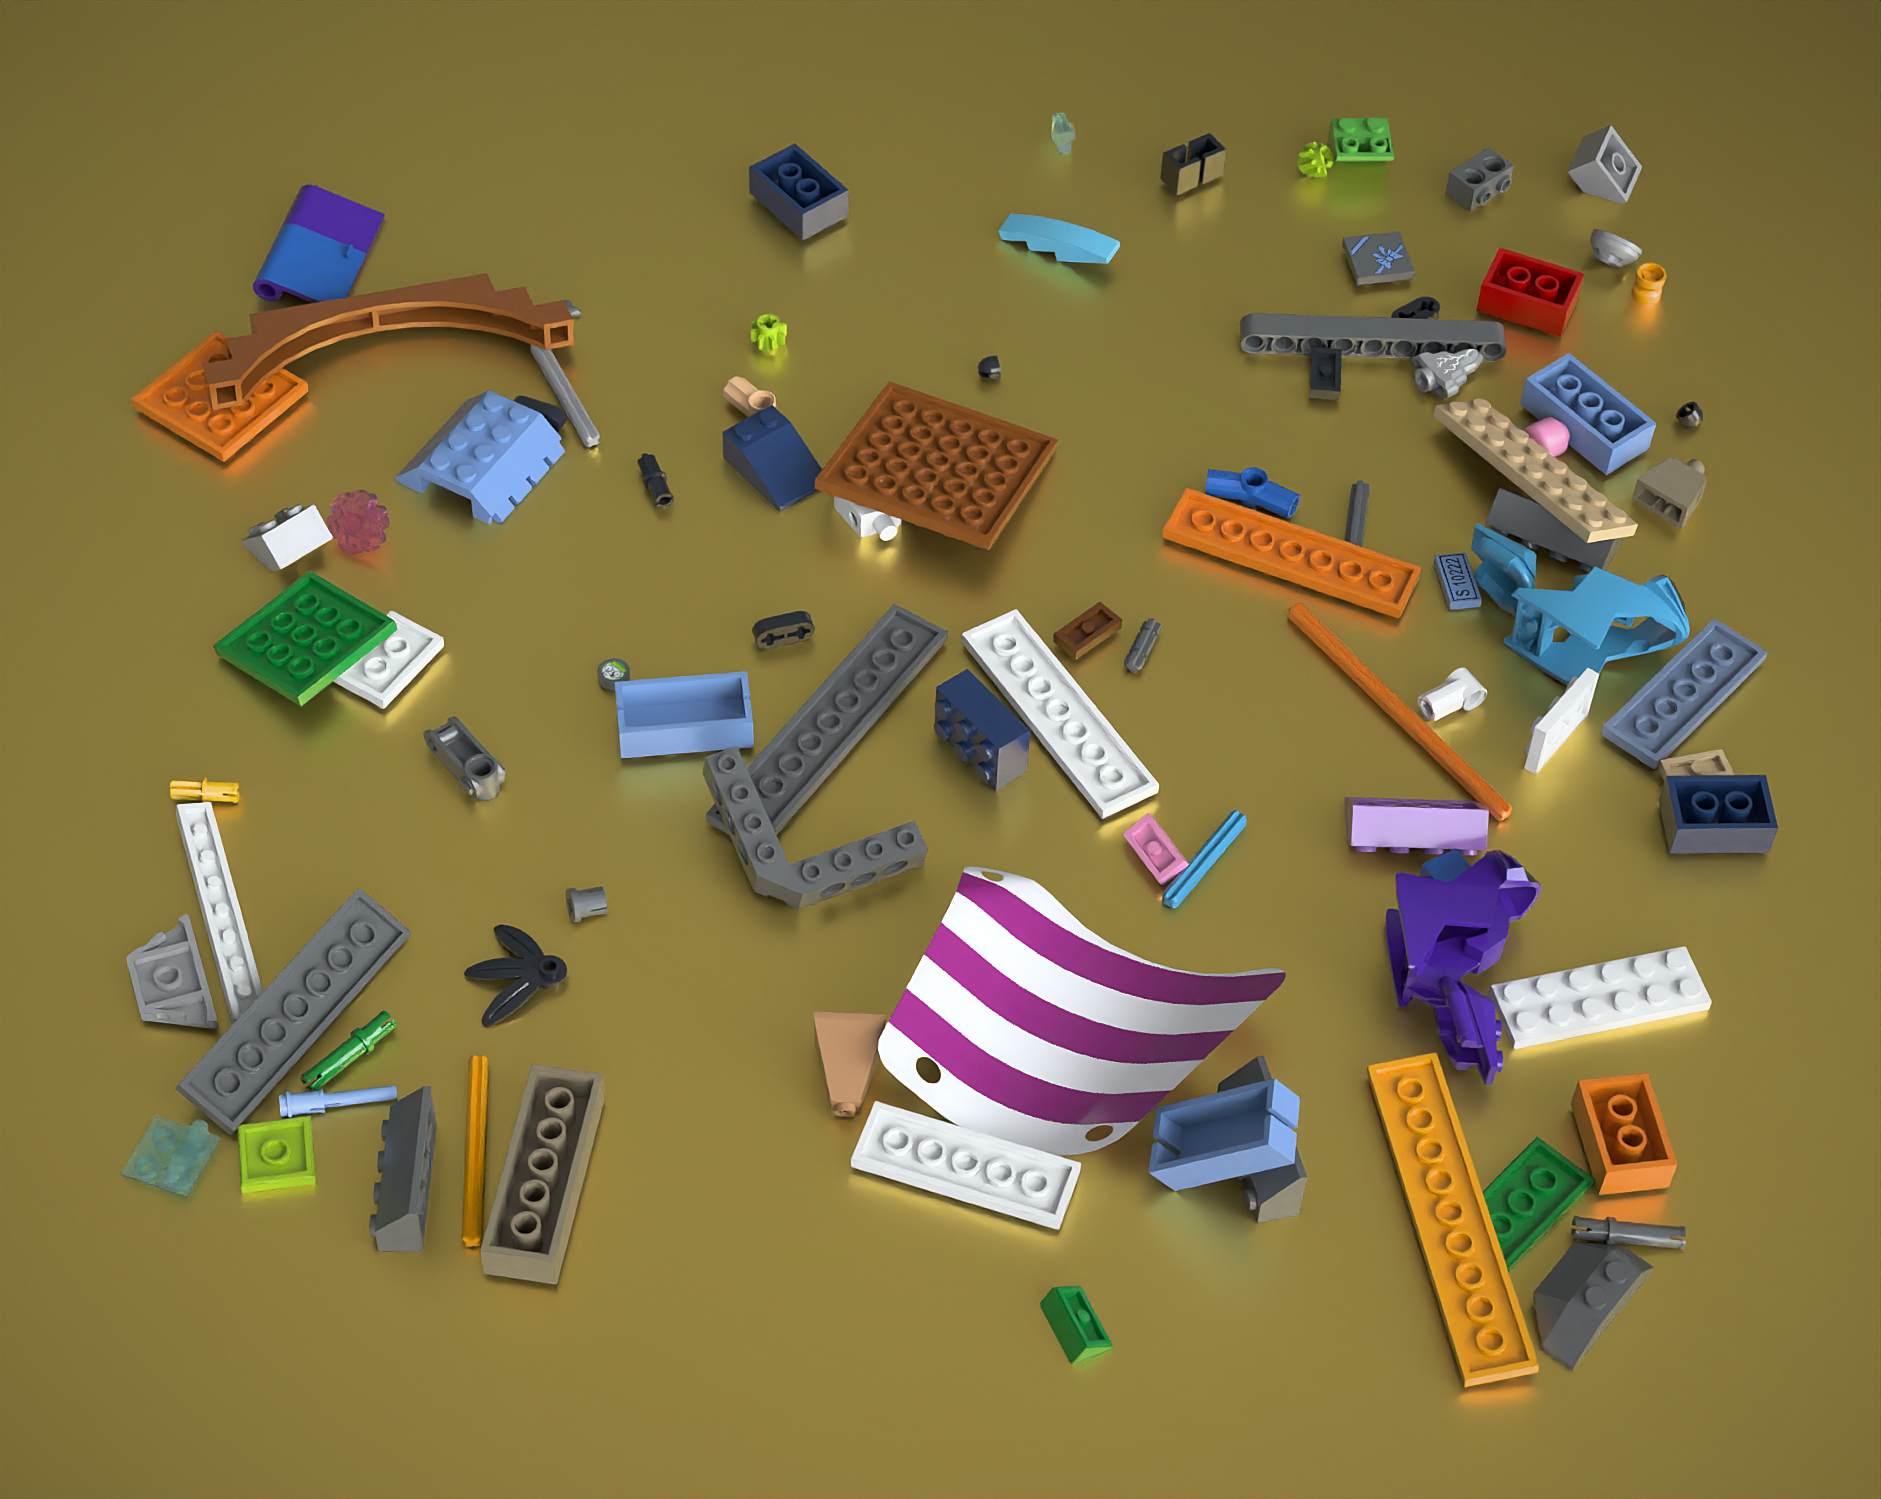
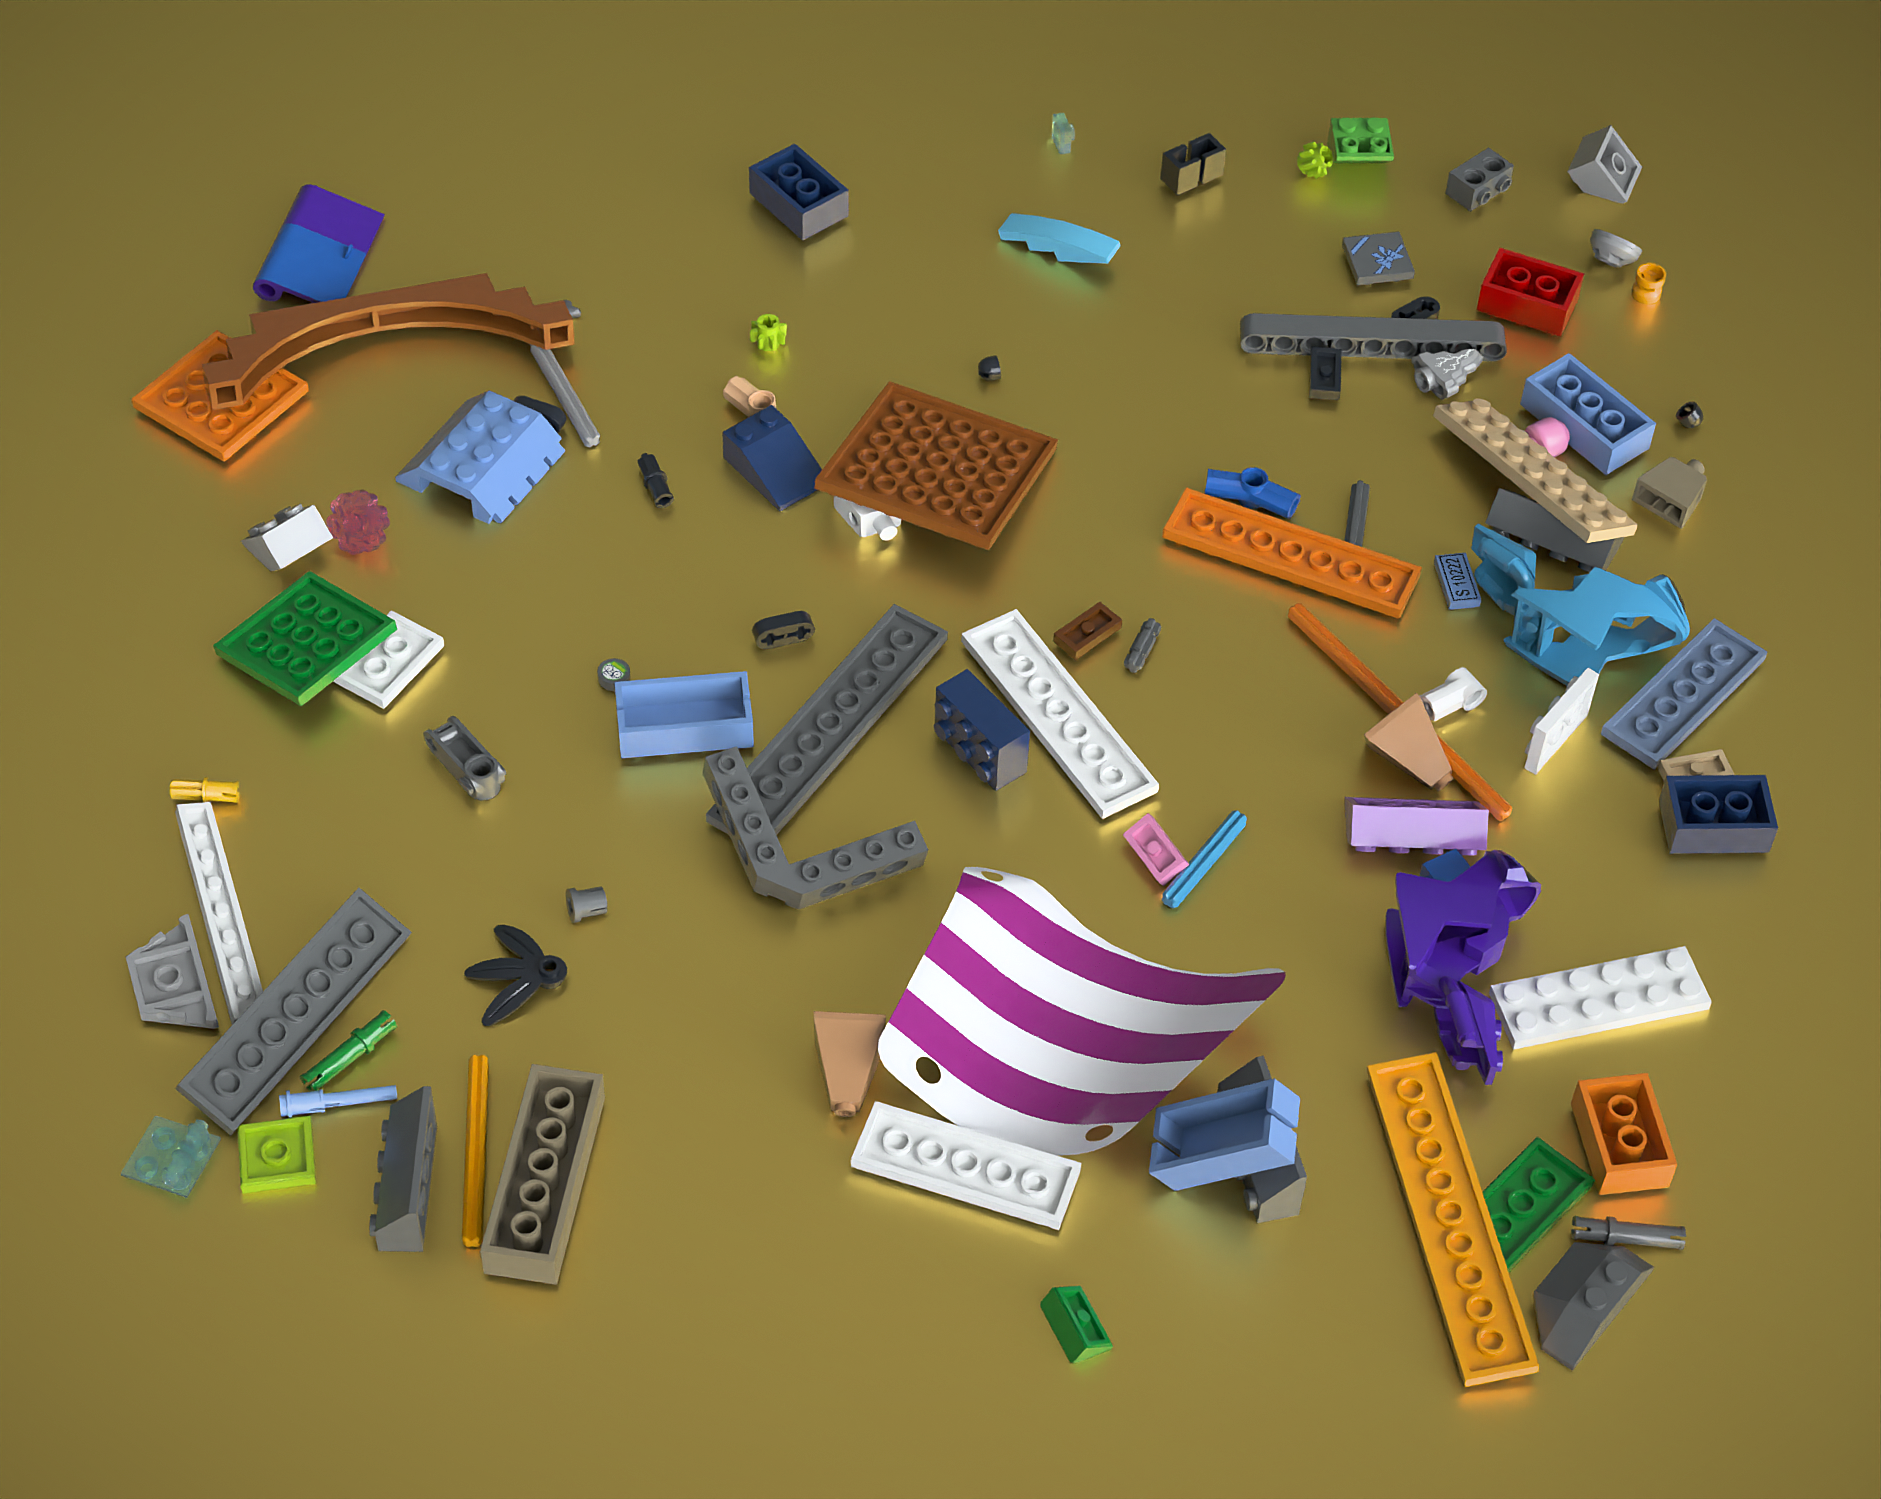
none -> slope [1364,693,1453,791]

